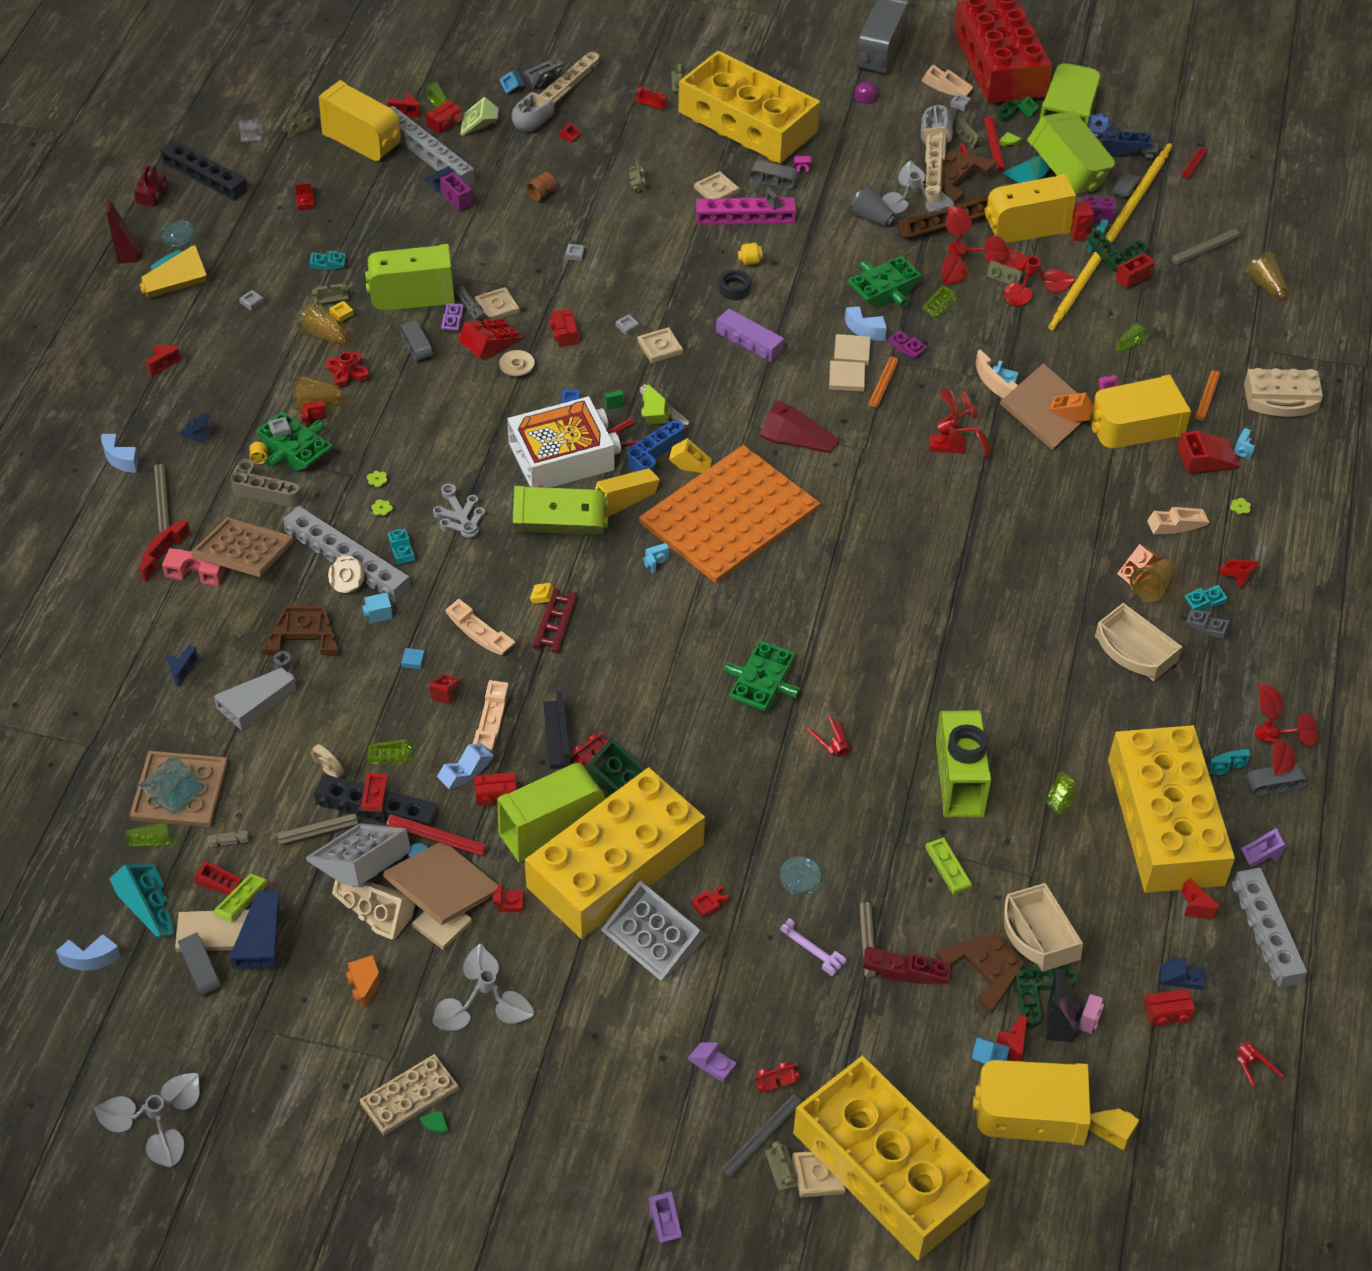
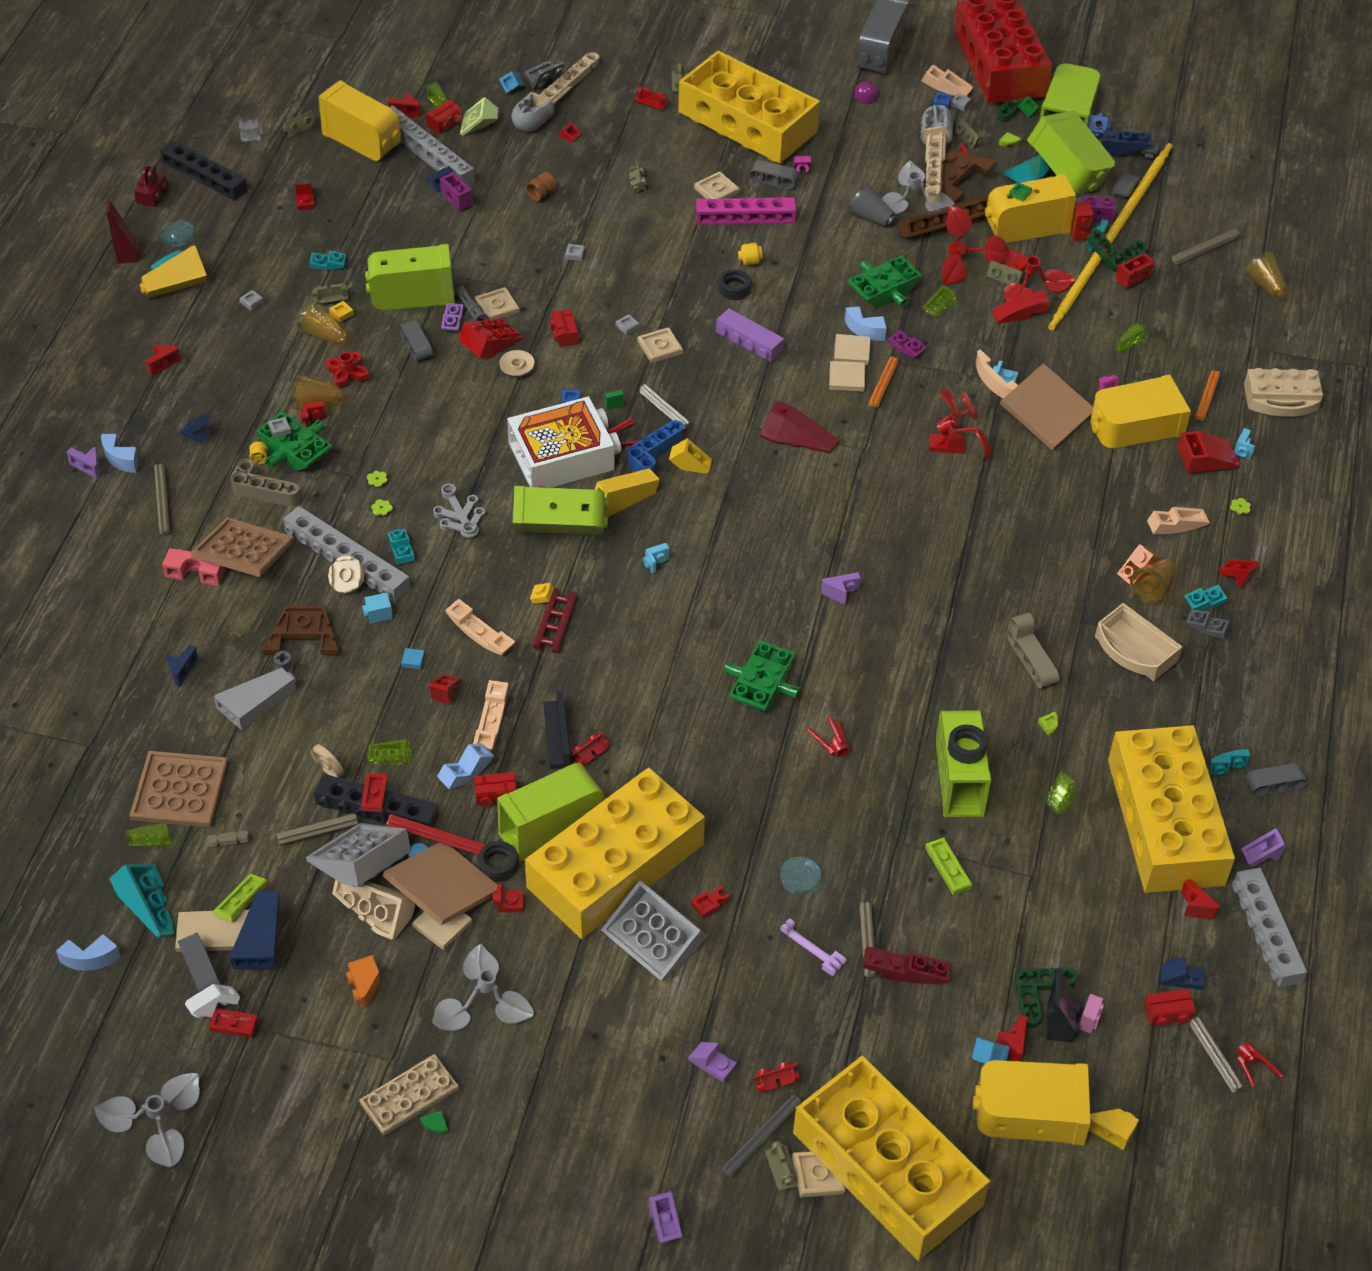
red slope [140,520,191,582] -> none
clear light blue slope [140,757,203,814] -> none
red slope [193,860,242,895] -> none
dark green slope [584,737,646,795] -> none
orange plate [639,445,820,583] -> none
lime slope [641,385,670,425] -> none
dark grey slope [765,187,784,210] -> none
reddish brown wing [935,933,1025,1014] -> none
red axle [984,116,1005,172] -> none
tan piece [1004,883,1083,972] -> none
orange slope [1050,393,1093,422] -> none
red axle [1182,147,1207,179] -> none
red plant [1255,684,1320,775] -> none
none -> medium lavender slope [67,447,99,479]
none -> white slope [185,984,240,1018]
none -> red plate [209,1008,258,1038]
none -> black tyre [478,841,518,882]
none -> medium lavender slope [821,572,860,604]
none -> blue plate [933,92,952,109]
none -> red slope [992,290,1049,324]
none -> dark tan beam [1007,612,1059,688]
none -> green tile [1009,182,1032,202]
none -> lime tile [1038,712,1058,736]
none -> dark tan axle [1190,1017,1243,1093]

